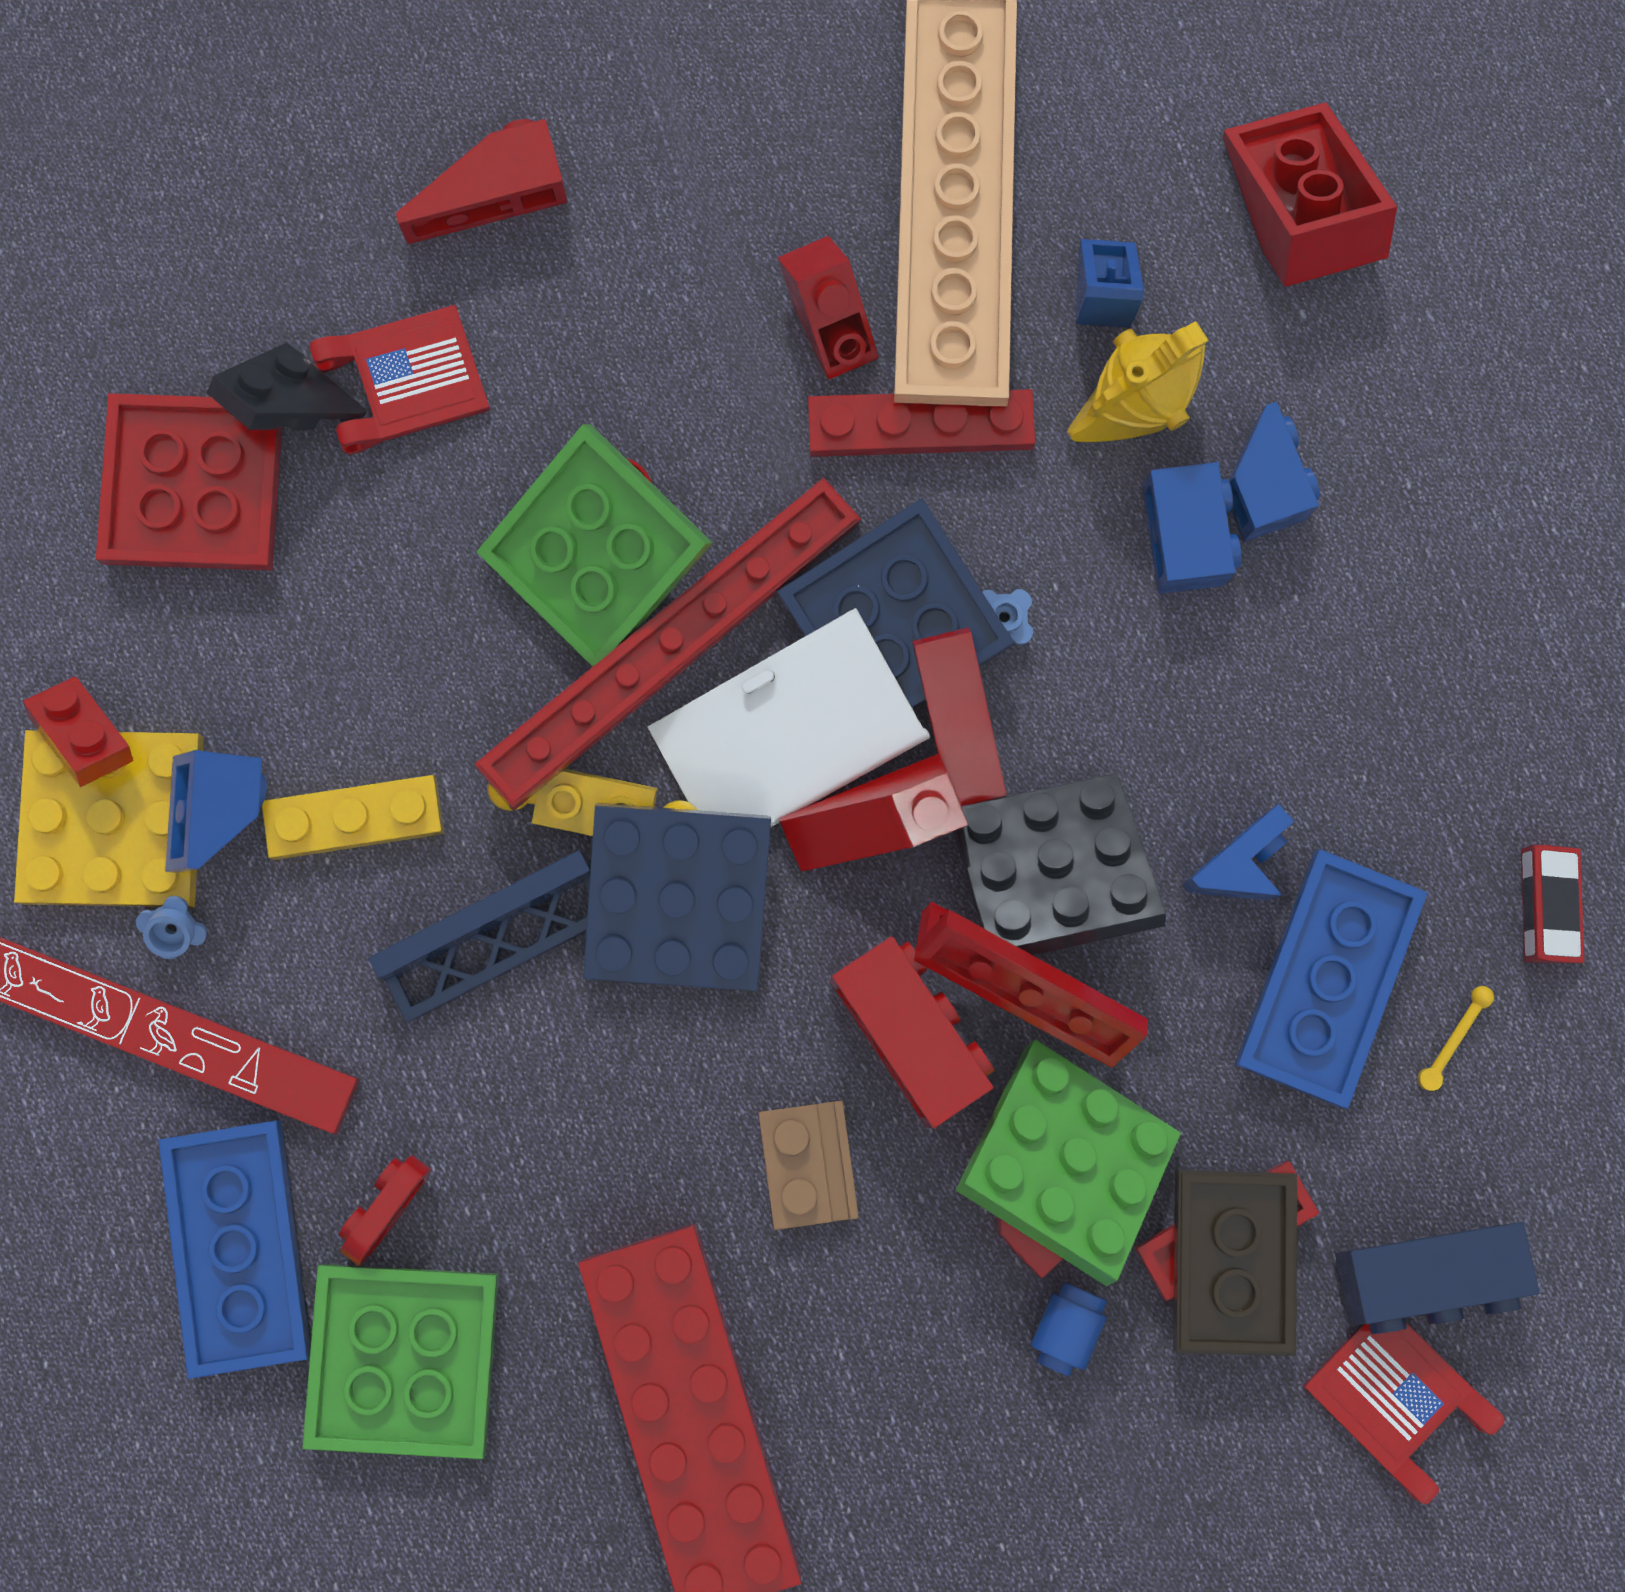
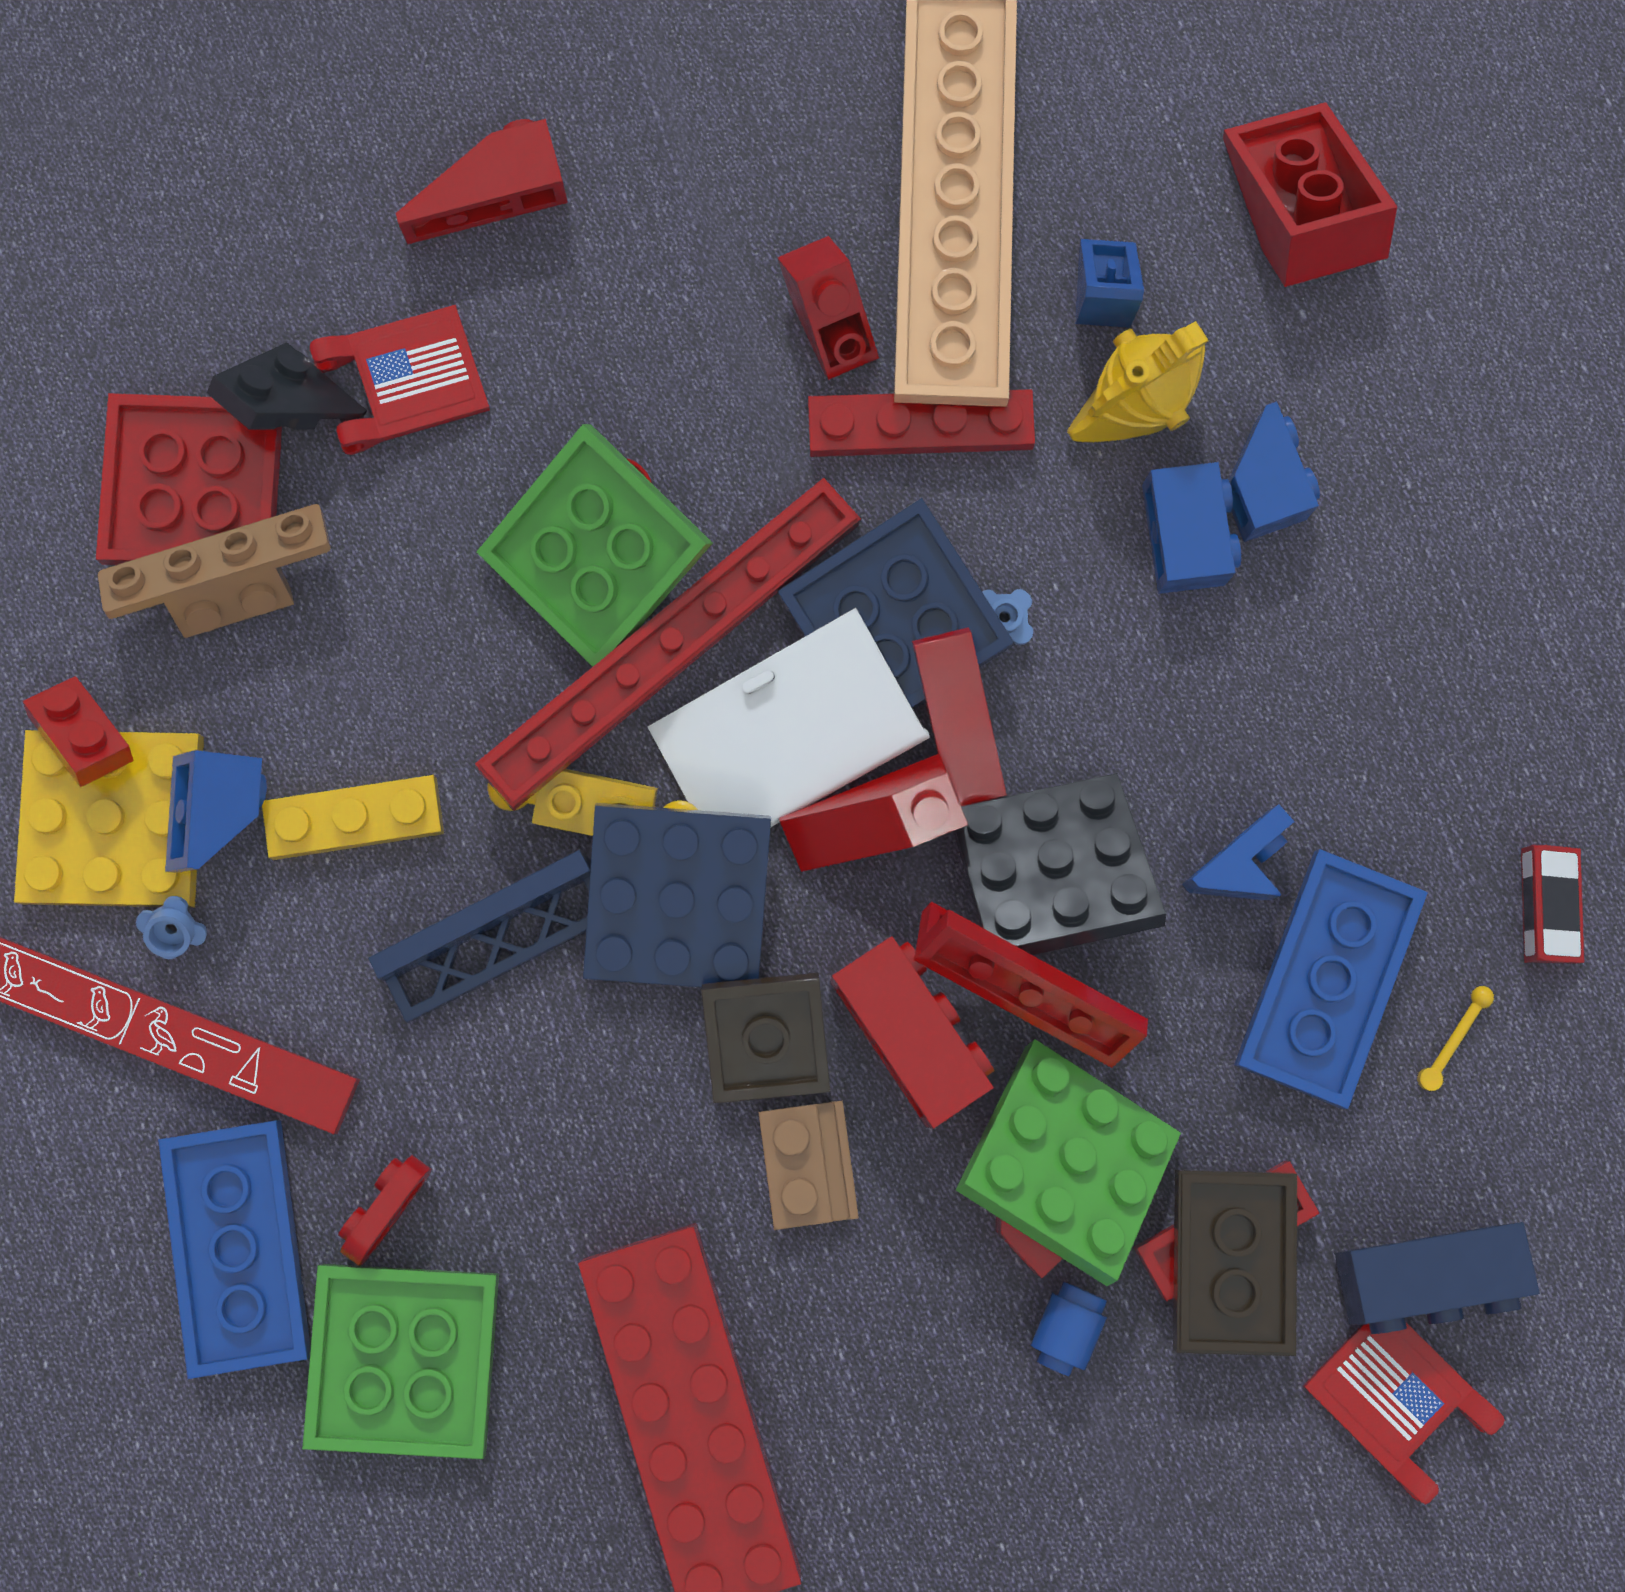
none -> medium nougat bracket [98,504,331,638]
none -> dark brown plate [701,973,830,1104]

